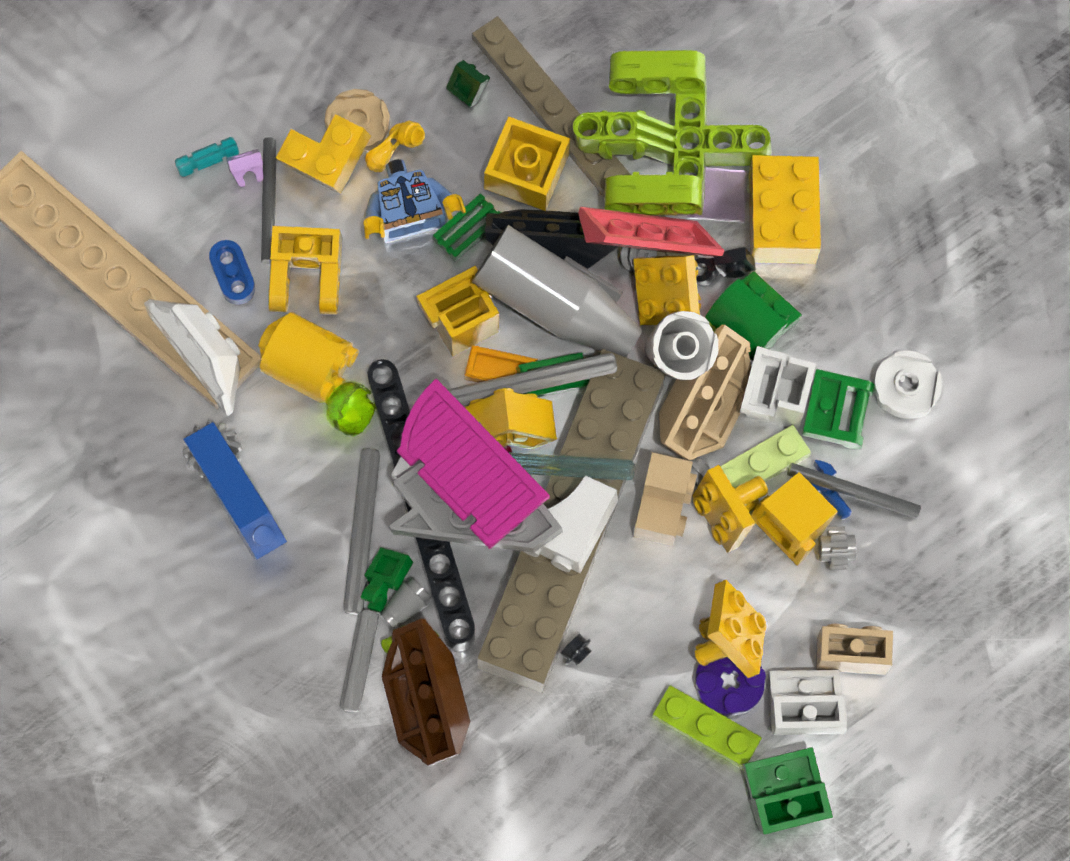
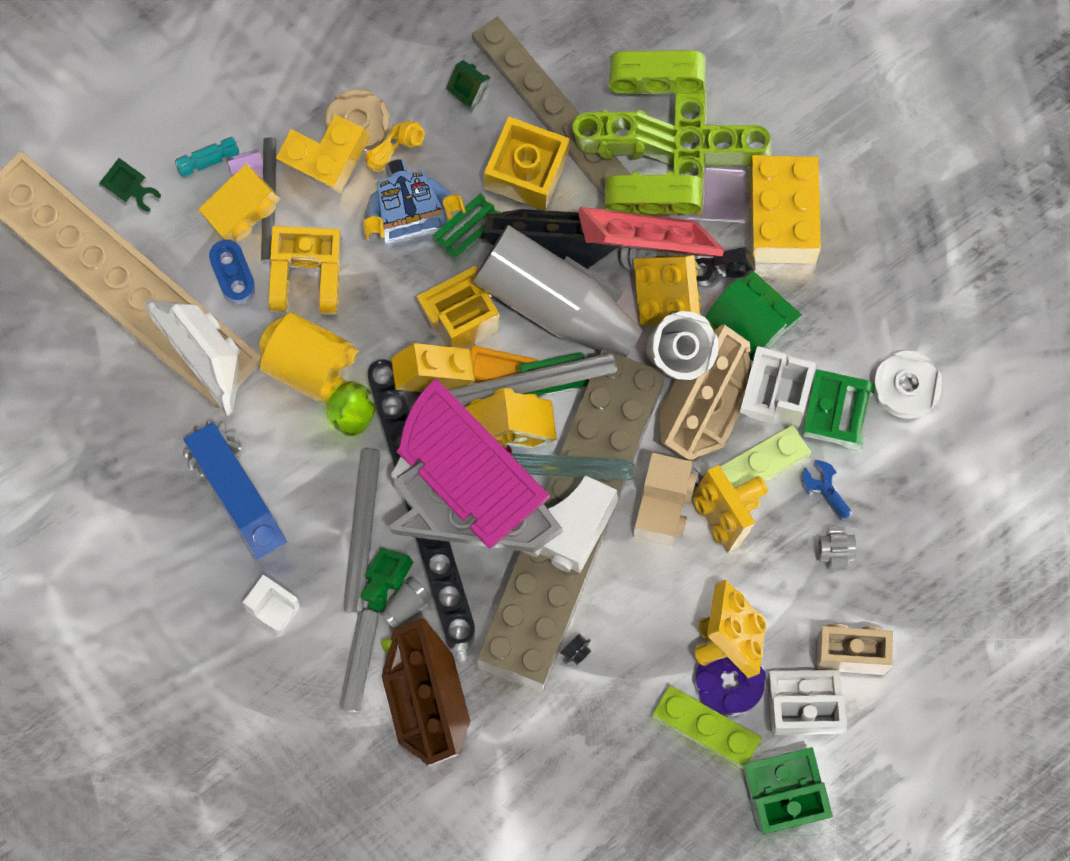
yellow plate [751,472,838,566] -> none
dark grey bar [787,462,921,518] -> none
none -> dark green plate [99,158,161,215]
none -> yellow brick [198,164,281,242]
none -> white panel [242,575,300,633]
none -> yellow brick [391,343,475,392]

